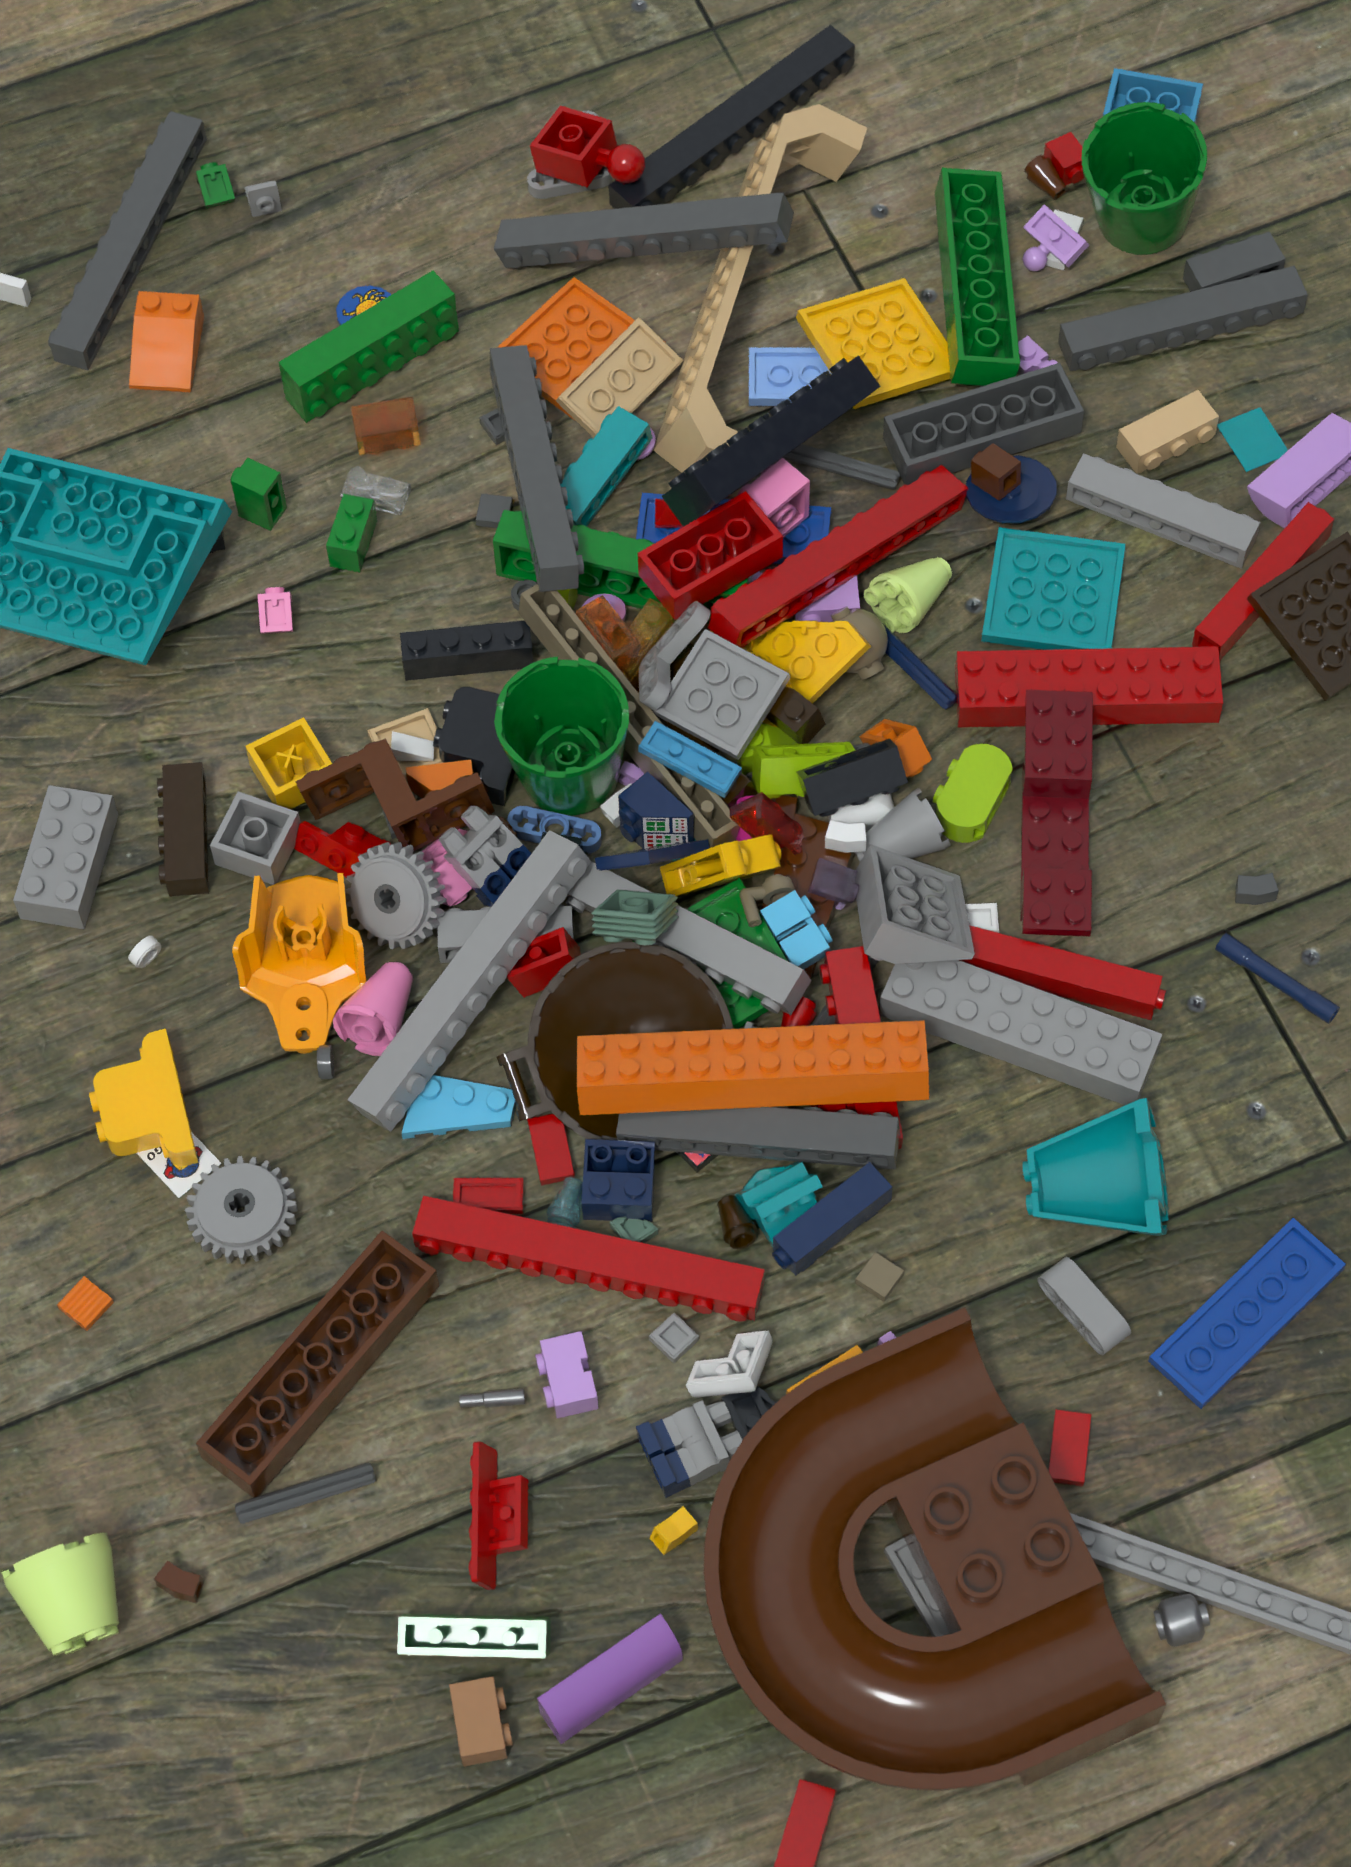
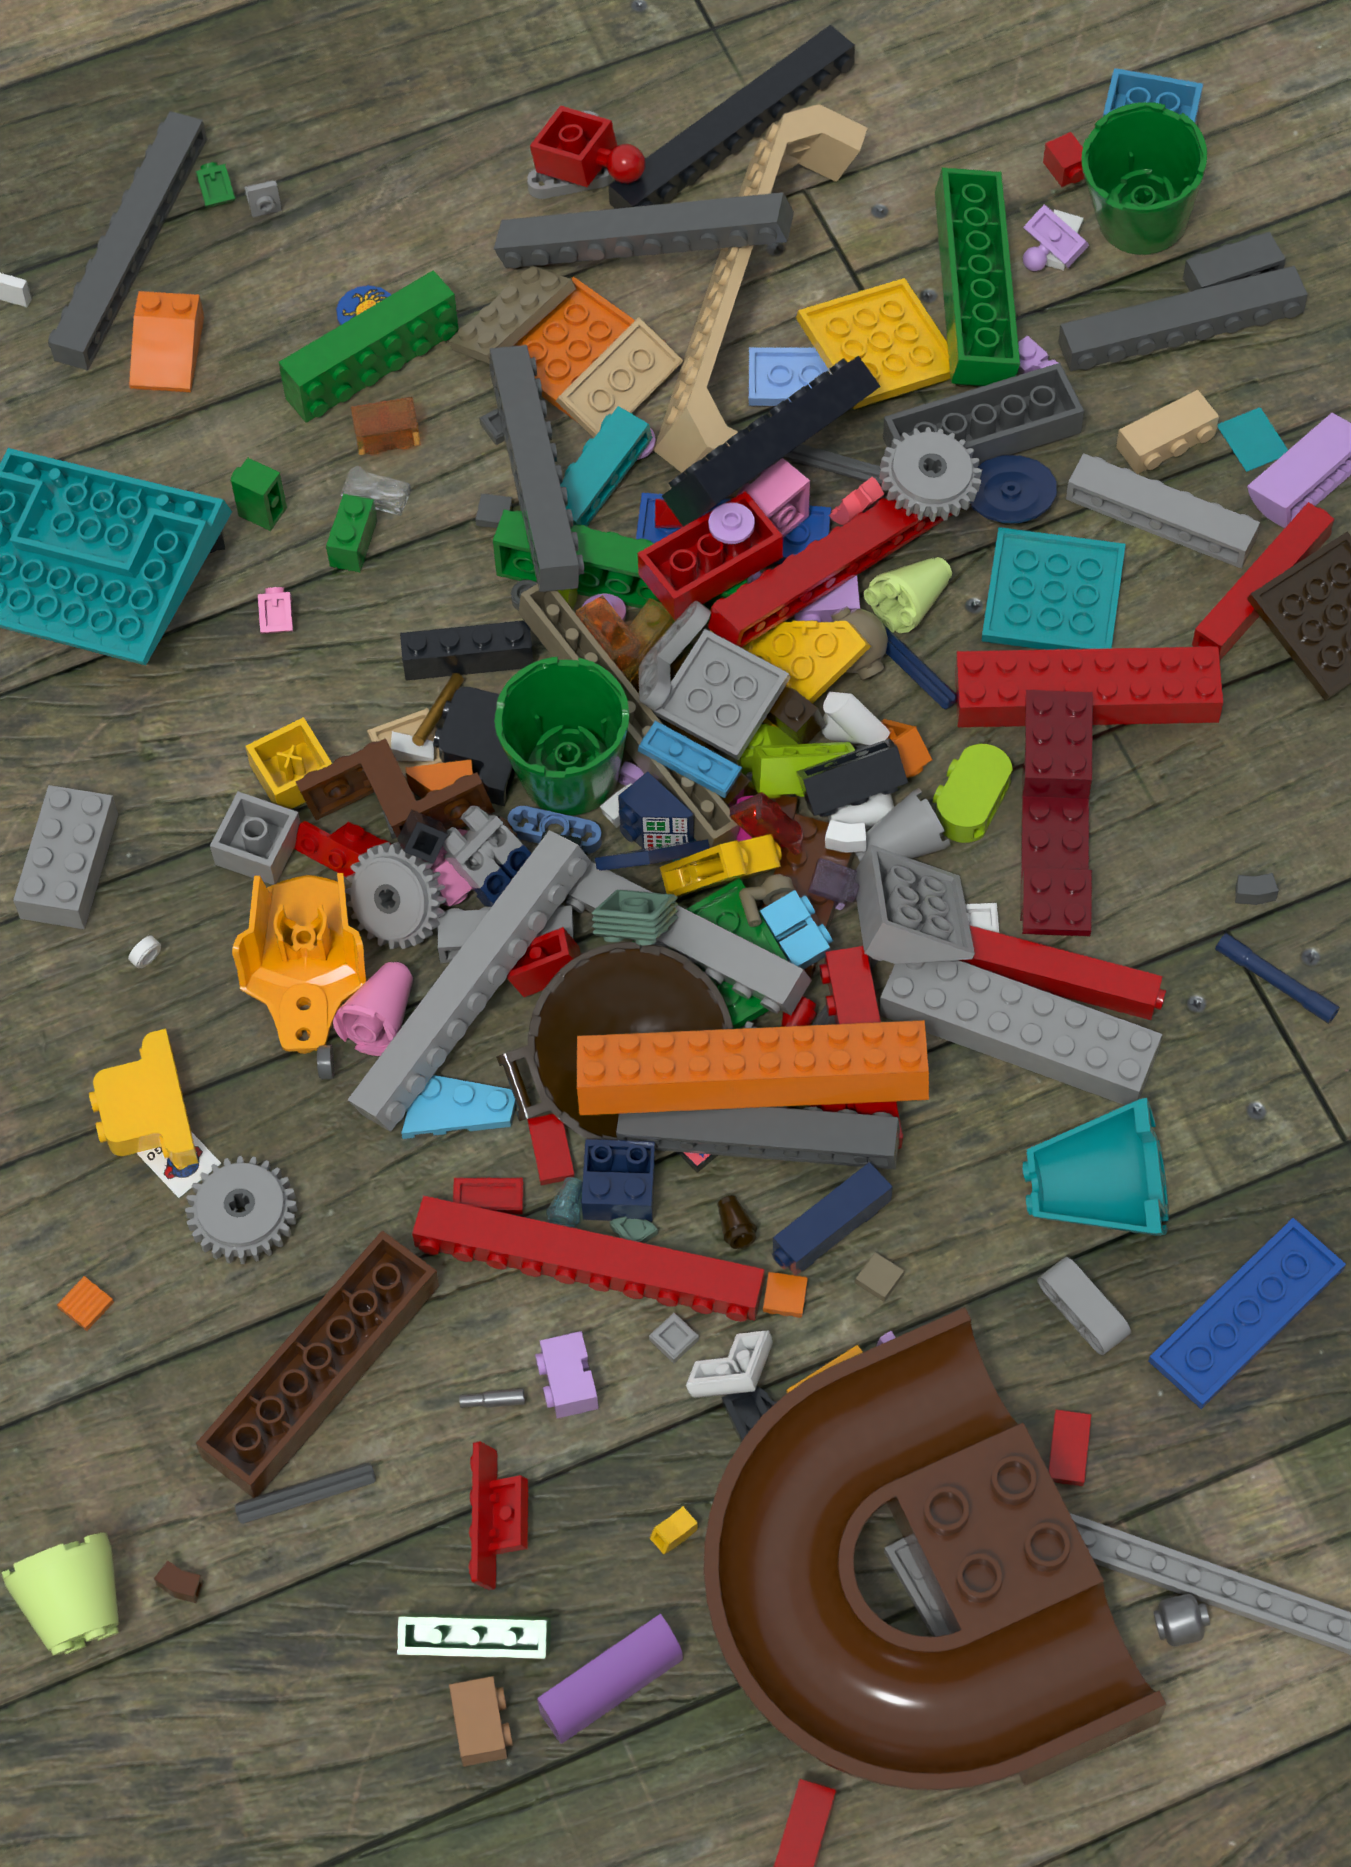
dark brown brick [157,762,209,897] -> none
light grey hips [635,1400,743,1498] -> none
teal piece [735,1162,823,1248] -> none
reddish brown brick [971,443,1021,500] -> none
reddish brown cone [1024,155,1068,200] -> none
none -> black brick [397,809,448,864]
none -> pearl gold bar [412,673,464,746]
none -> dark tan plate [449,266,576,364]
none -> lavender piece [709,503,754,544]
none -> orange piece [763,1272,808,1318]
none -> white brick [822,692,890,745]
none -> coral piece [829,477,885,525]
none -> light grey gear [879,427,982,522]

